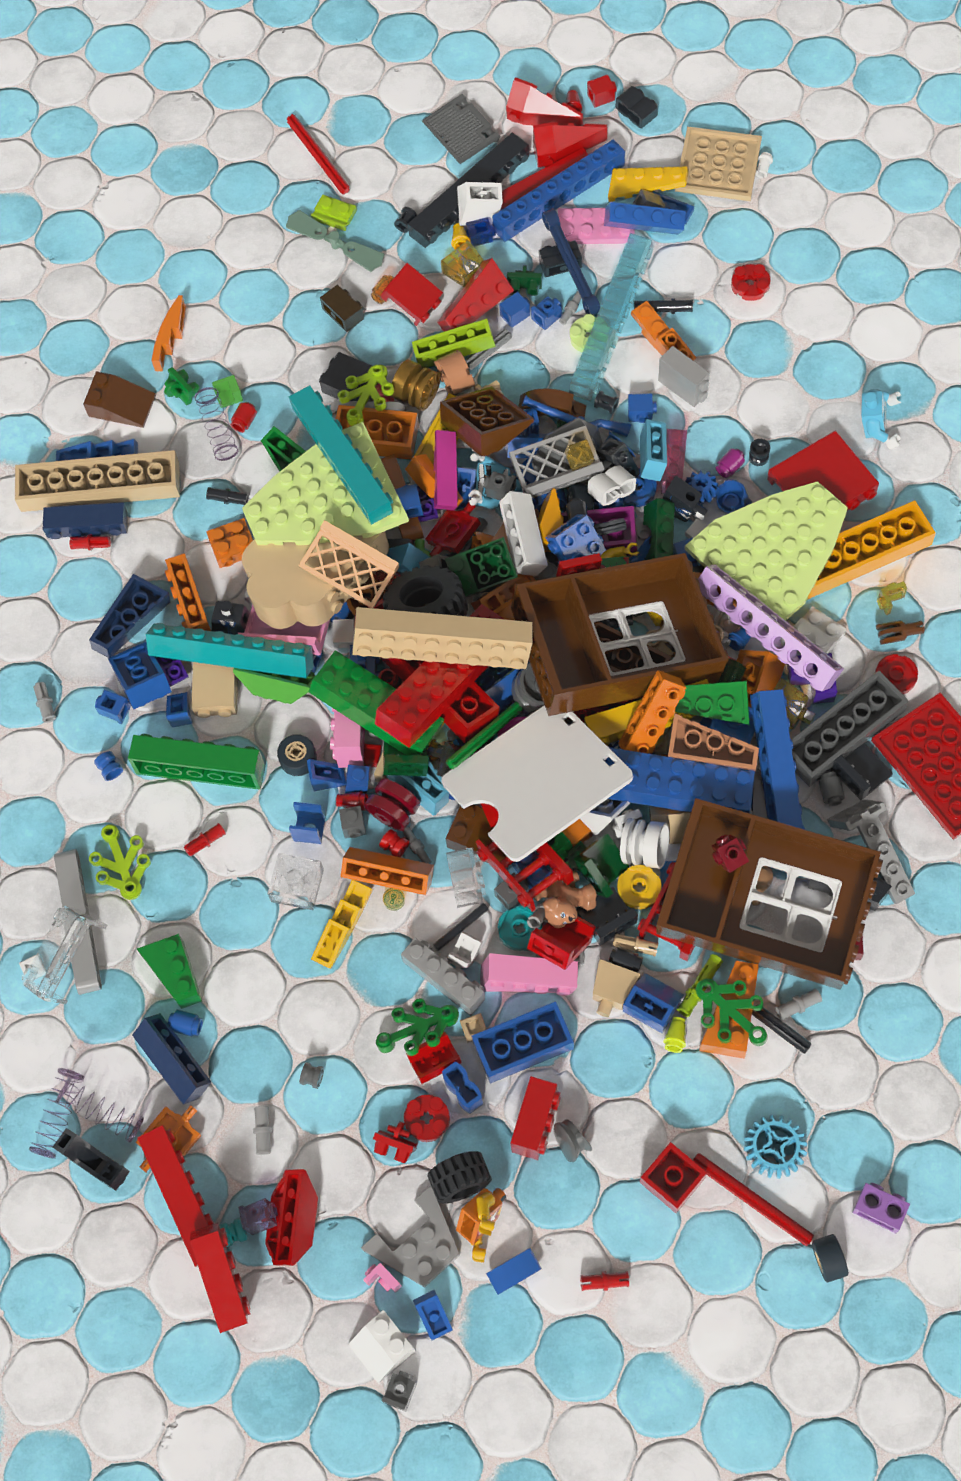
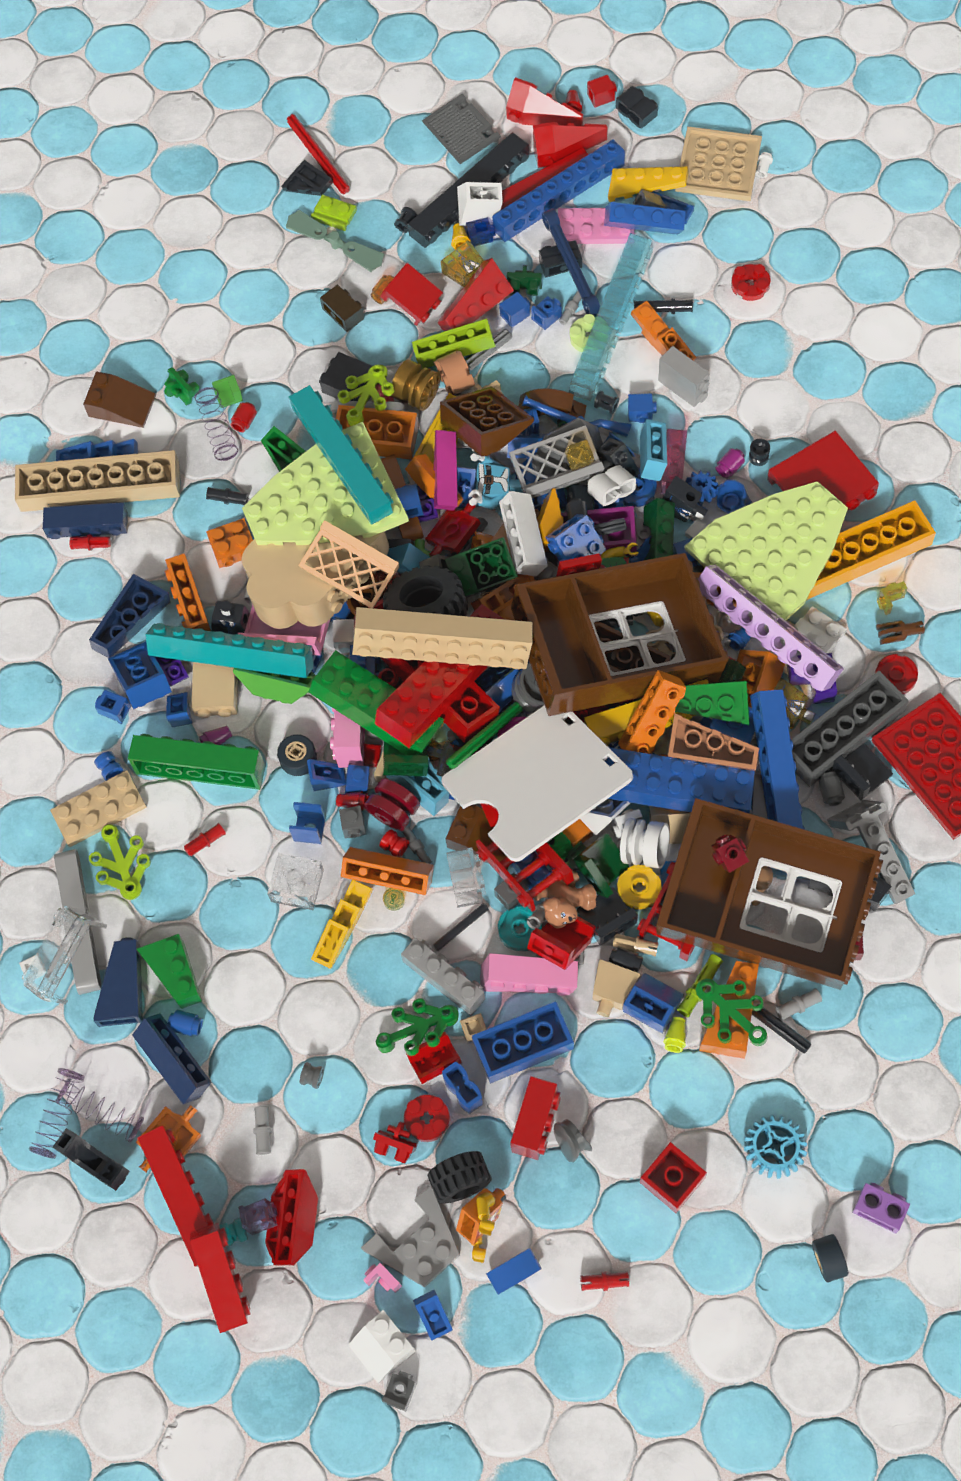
light grey axle [33,682,56,723] -> none
orange slope [151,295,186,371] -> none
white bracket [447,932,483,969] -> none
dark grey brick [484,471,516,501] -> none
red axle [693,1153,814,1246] -> none
medium azure torso [861,389,901,449] -> none
none -> tan plate [50,770,147,848]
none -> dark blue slope [93,937,143,1027]
none -> magenta cone [199,725,232,745]
none -> black wing [281,160,333,196]

